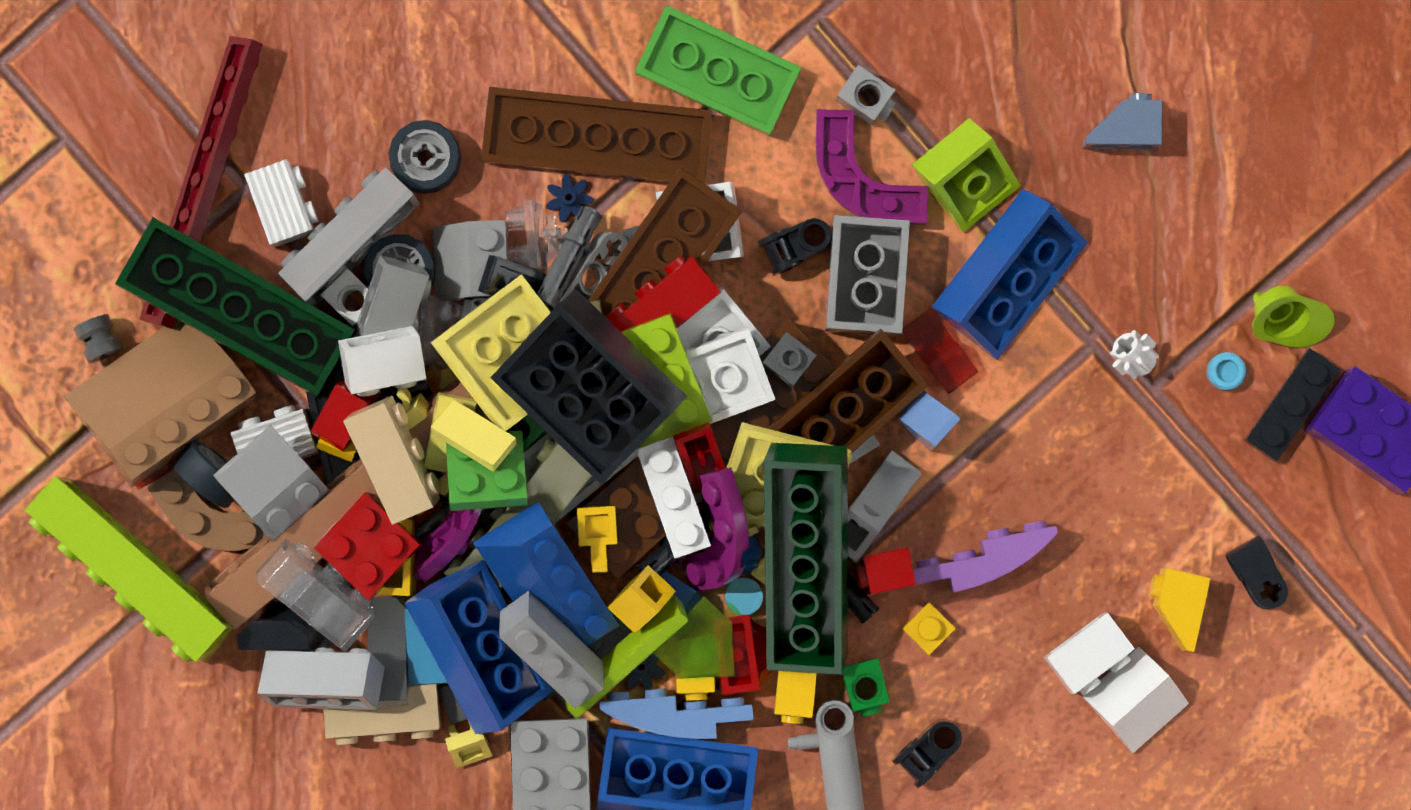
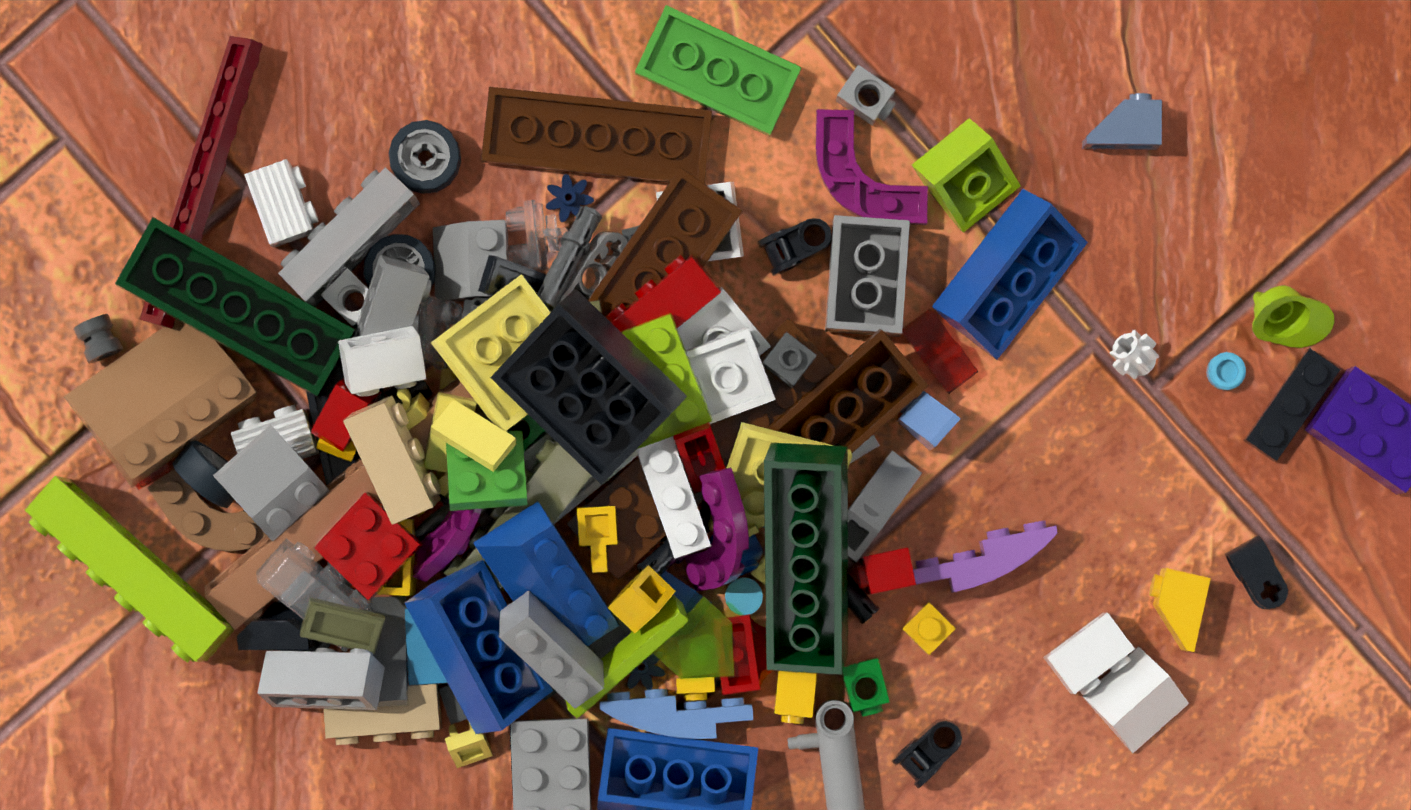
none -> olive tile [300,597,385,654]

